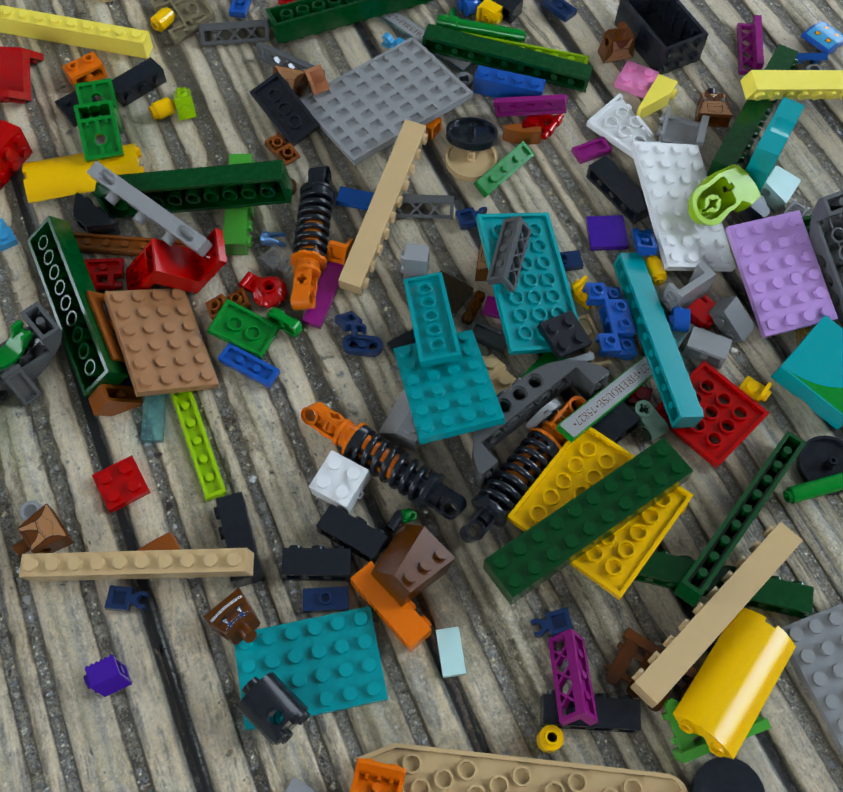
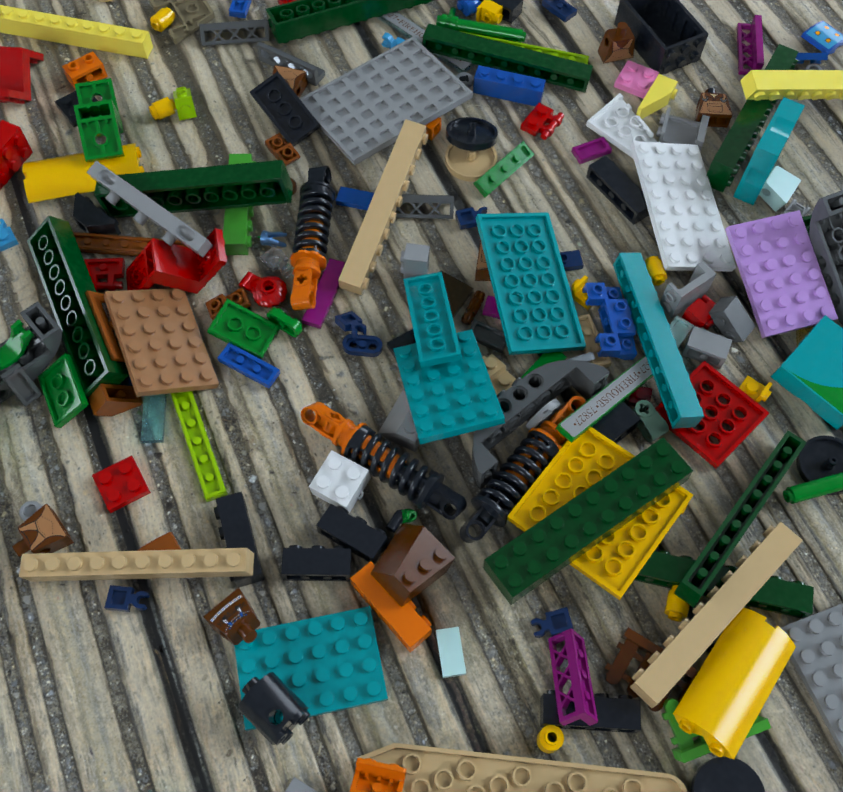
dark purple brick [83,654,132,697] -> none
black brick [112,57,167,107] -> none
dark blue plate [303,586,349,613] -> none
nougat panel [304,64,330,95] -> none
orange panel [326,238,354,265] -> none
dark grey fence [486,216,531,293] -> none
magenta fence [494,94,568,117] -> none
dark orange slope [502,123,542,145] -> none
black plate [537,310,592,360] -> none
dark purple tile [585,215,629,251] -> none
blue plate [630,228,658,256] -> none
blue plate [667,307,691,332] -> none
lime piece [688,164,771,226] -> none
none -> green tile [38,353,89,428]
none -> yellow brick [664,585,690,622]

